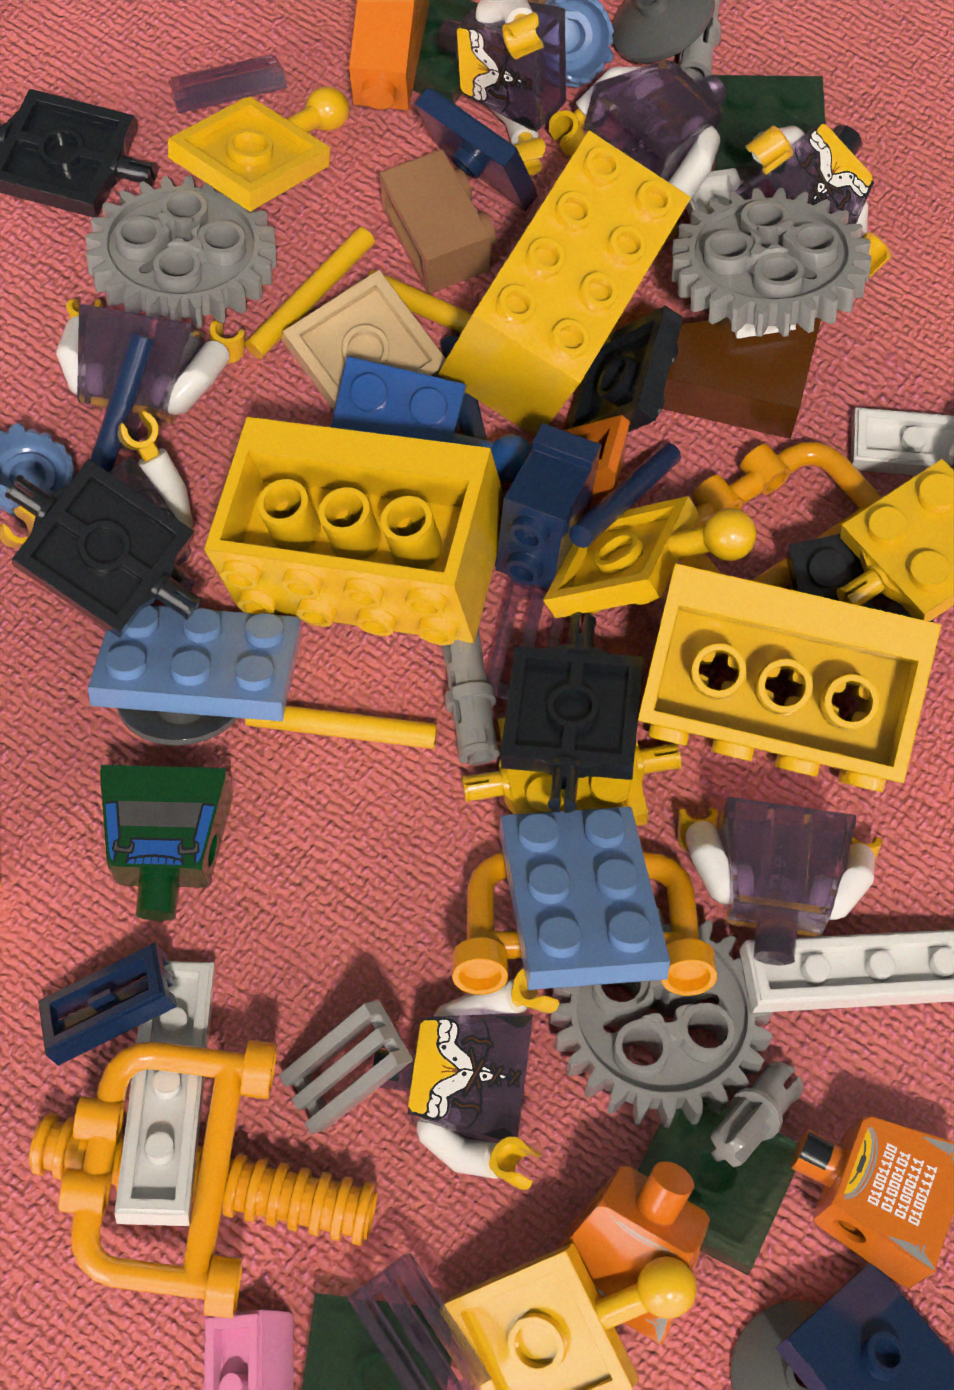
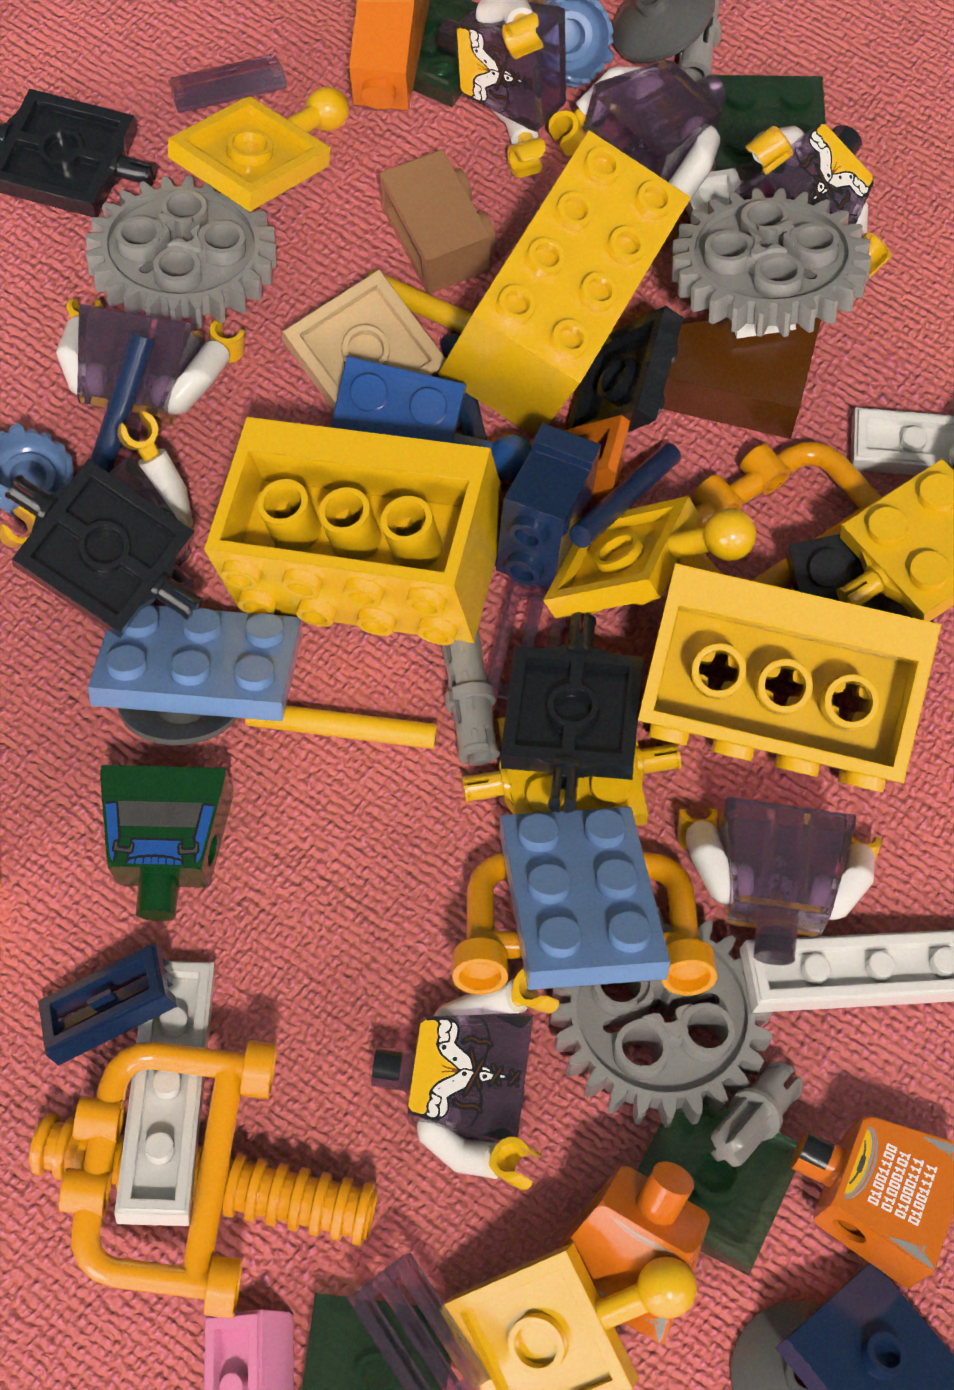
yellow bar [245,227,375,359] -> none
light grey tile [279,1000,413,1135] -> none
dark blue plate [414,88,538,211] -> none

